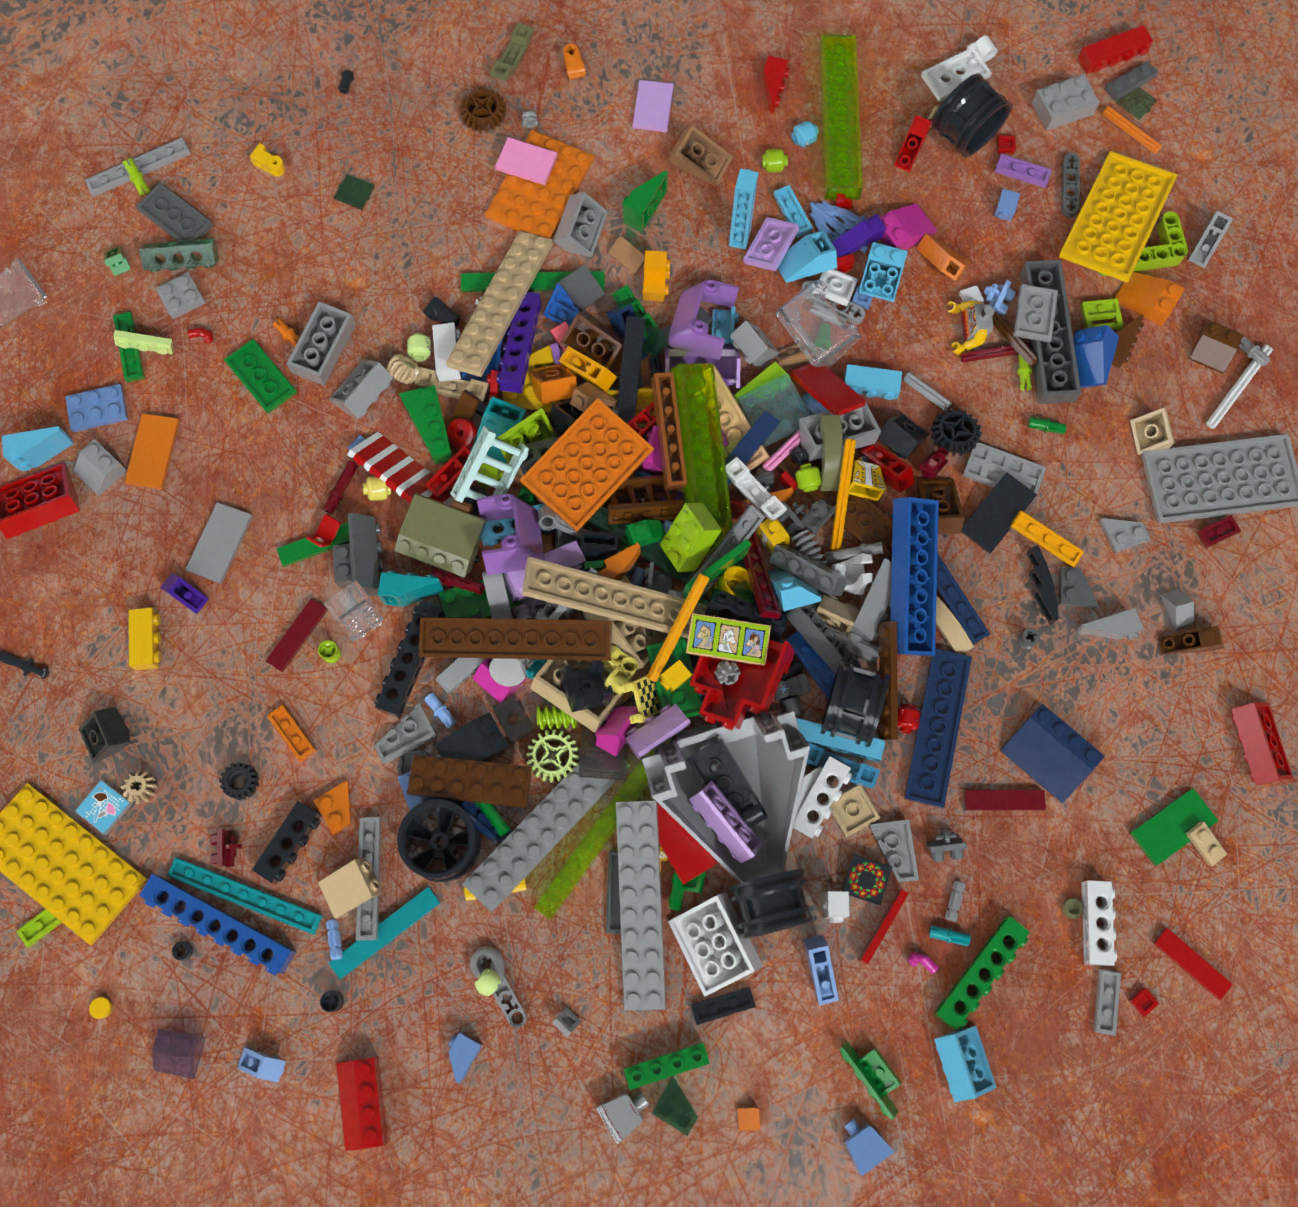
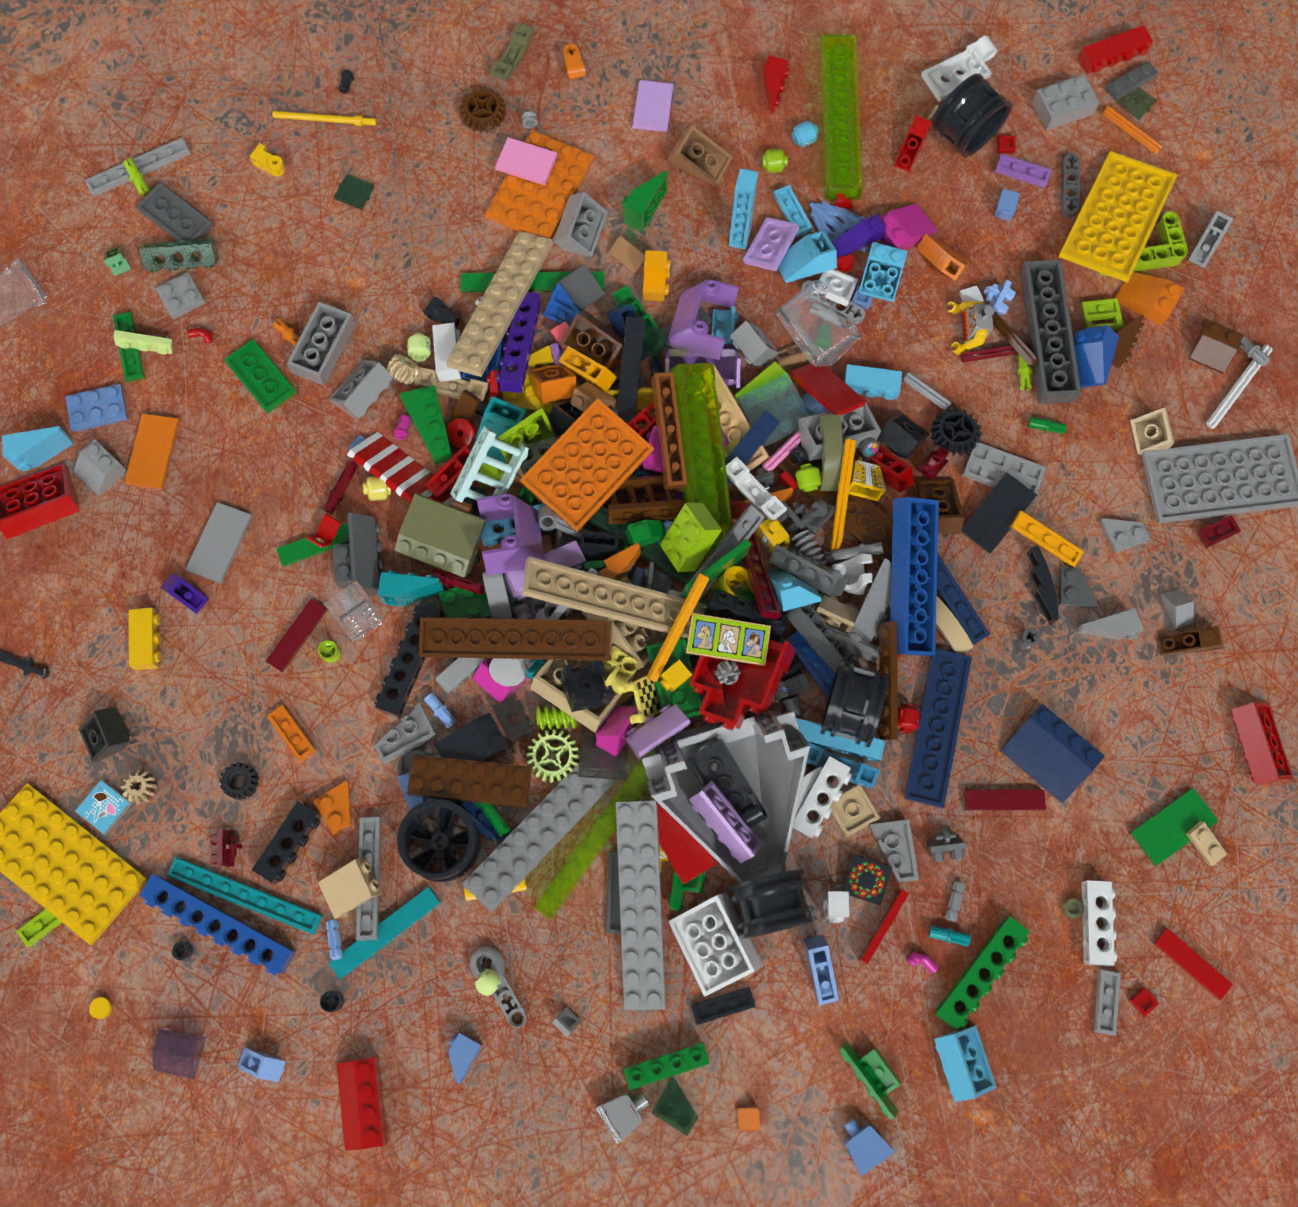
light grey tile [1013,284,1058,342] -> none
none -> yellow bar [273,111,377,127]
none -> dark pink pin [393,415,411,440]
none -> dark grey tile [860,438,879,457]

